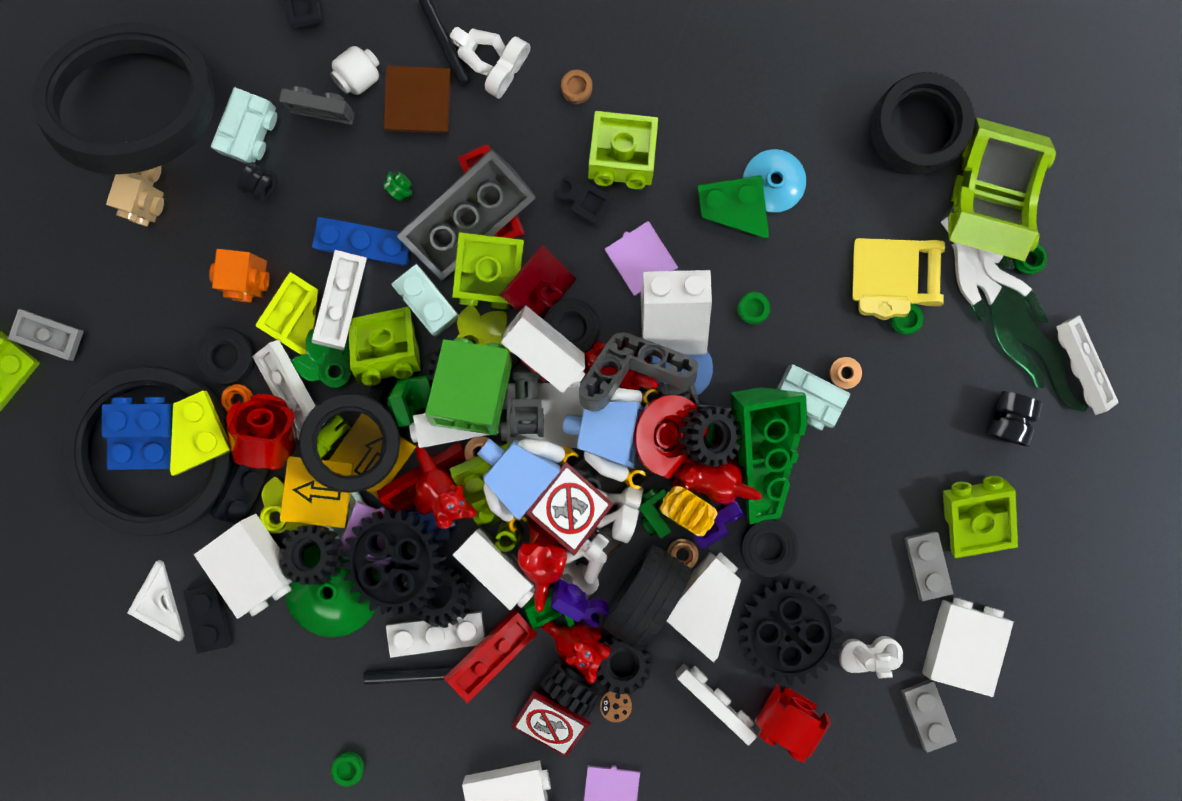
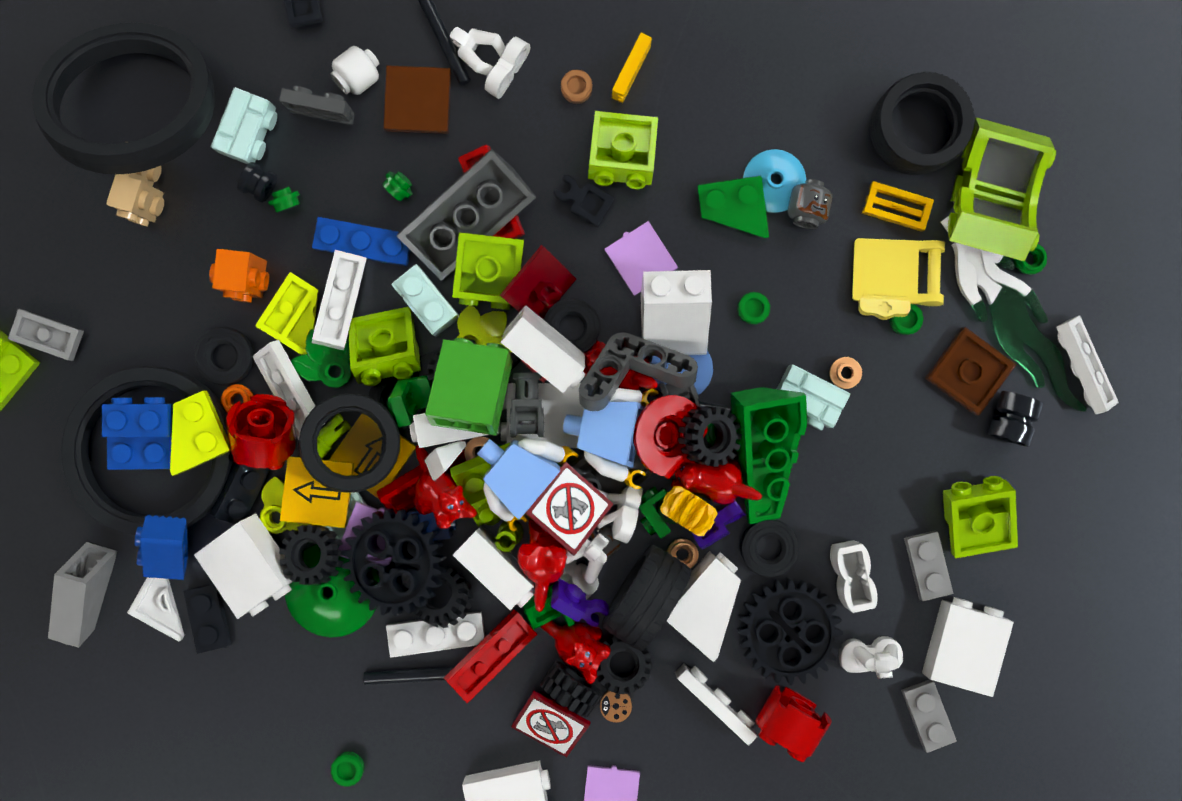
none -> light grey slope [48,542,117,648]
none -> blue brick [135,514,188,580]
none -> green plate [268,187,300,212]
none -> white slope [425,440,466,481]
none -> yellow tile [611,33,652,104]
none -> dark grey head [788,179,833,229]
none -> white brick [830,540,877,613]
none -> yellow tile [861,181,934,232]
none -> reddish brown tile [925,327,1017,416]

